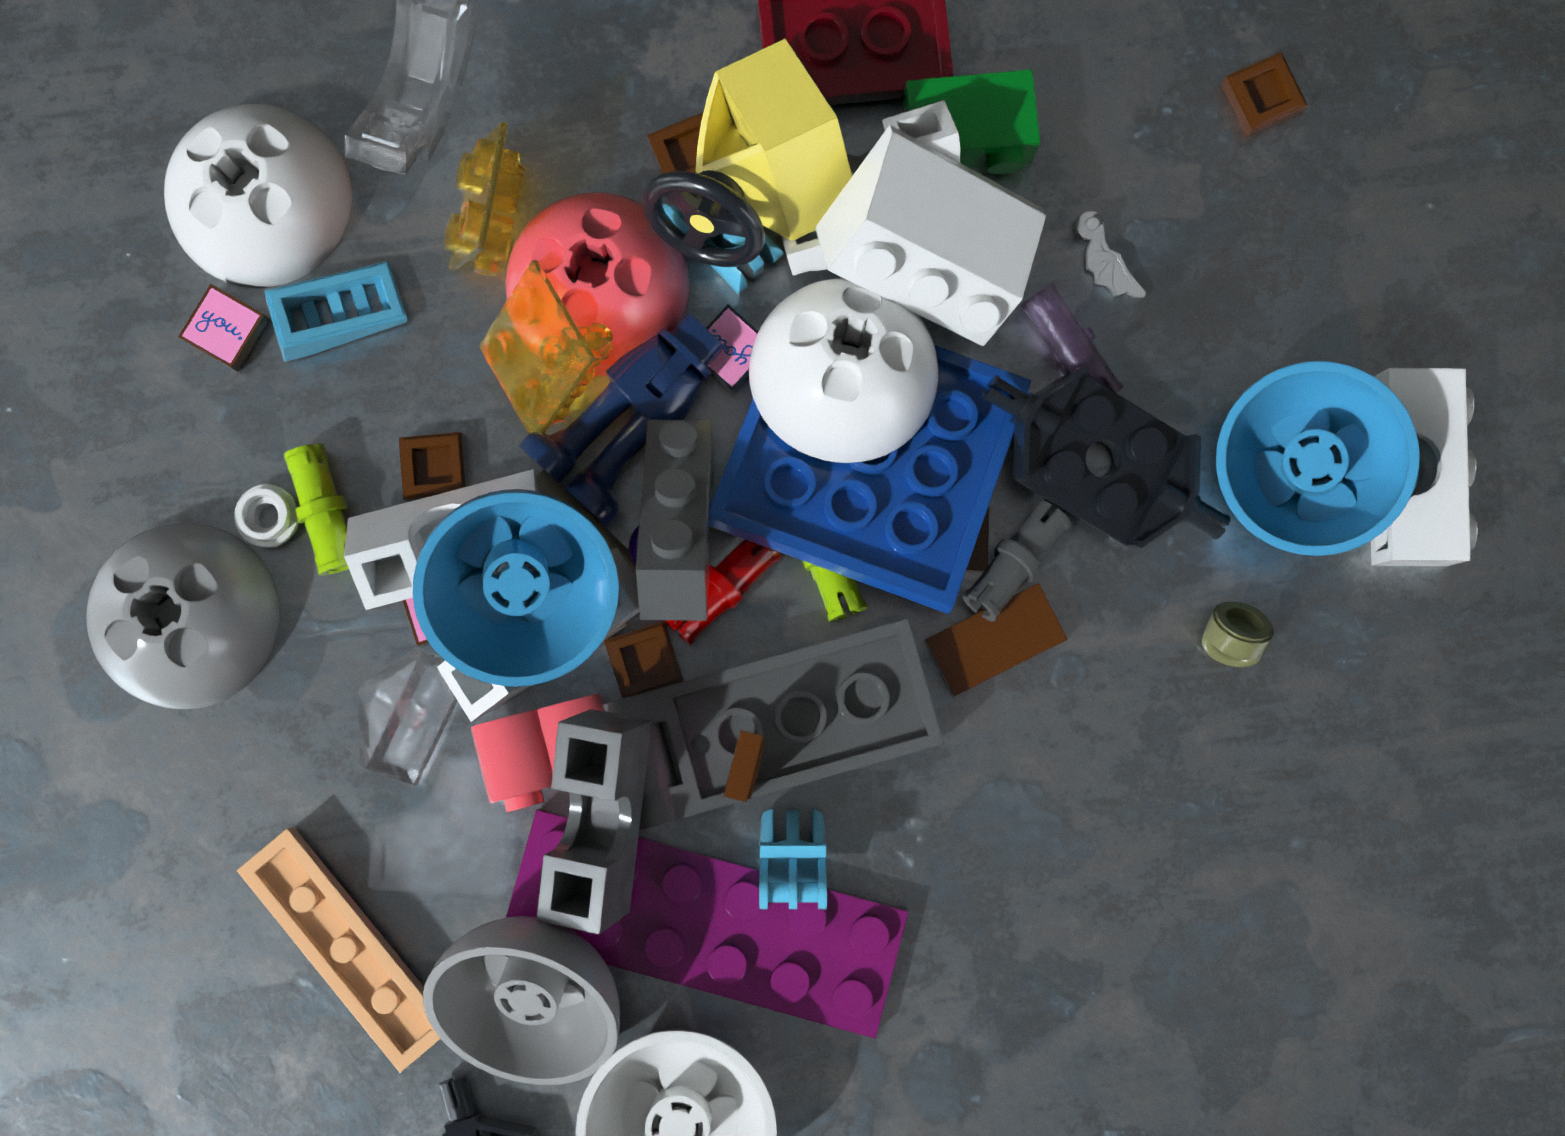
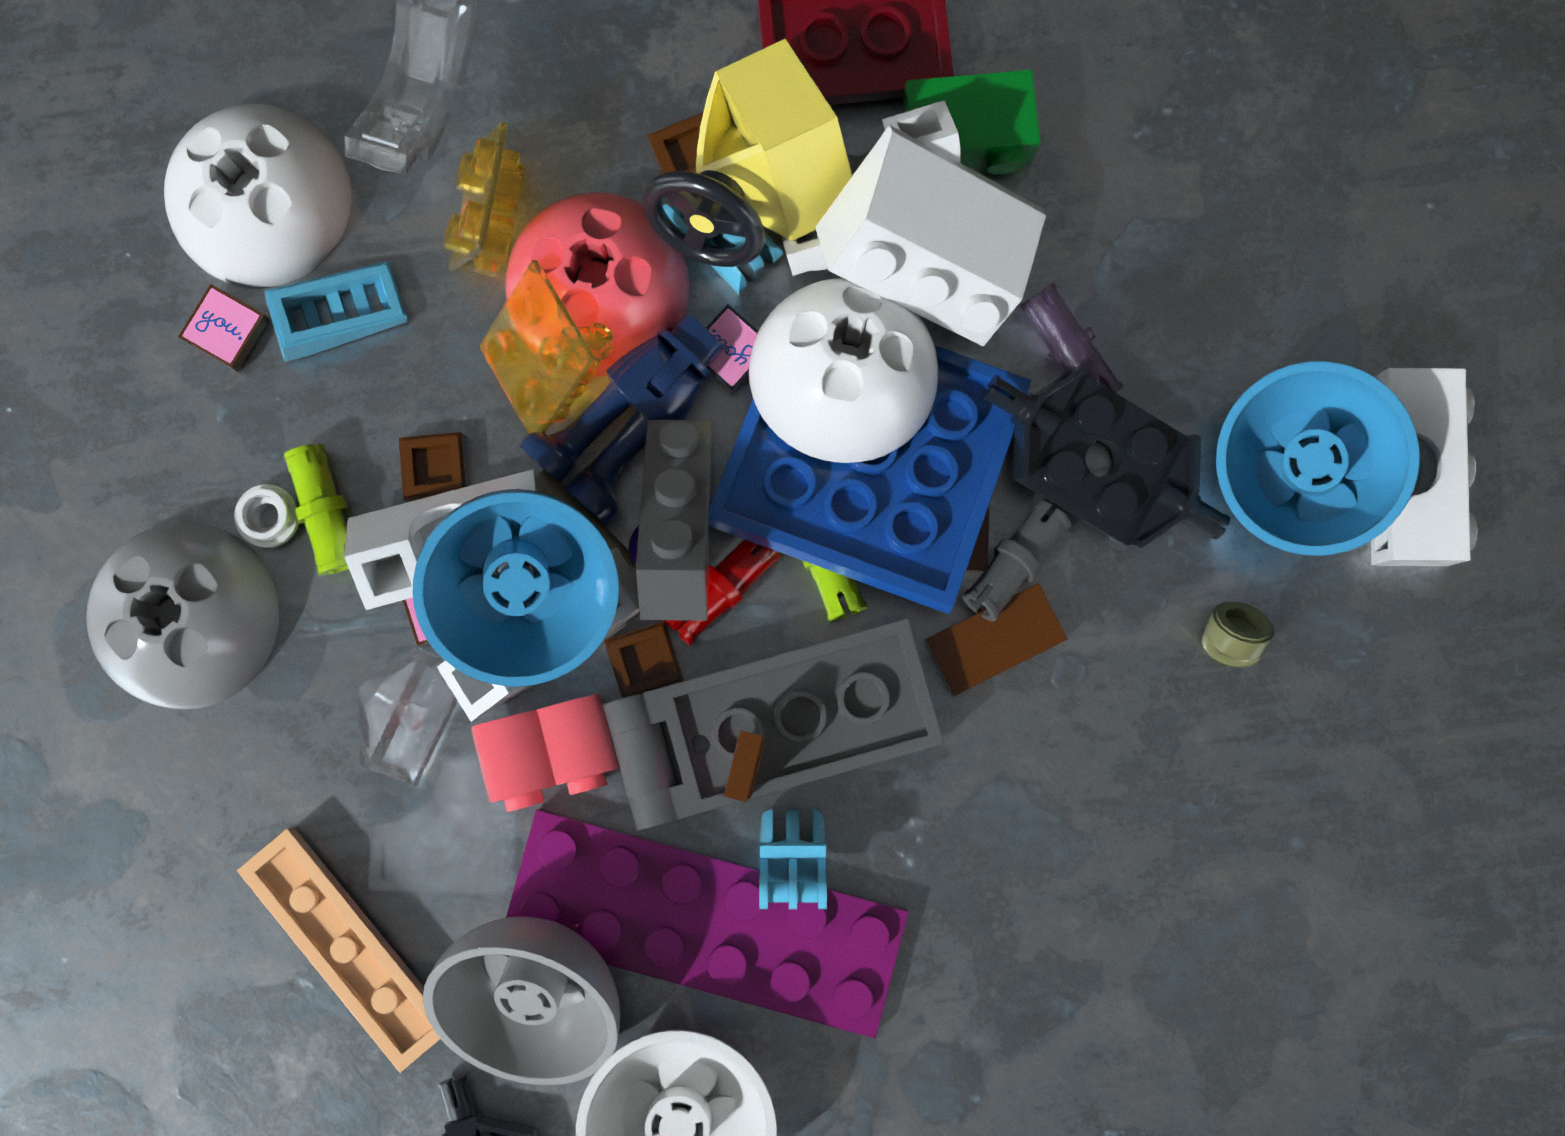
dark grey arch [537,709,652,934] -> none
light grey piece [1073,211,1147,298] -> none
reddish brown tile [1221,52,1308,138] -> none

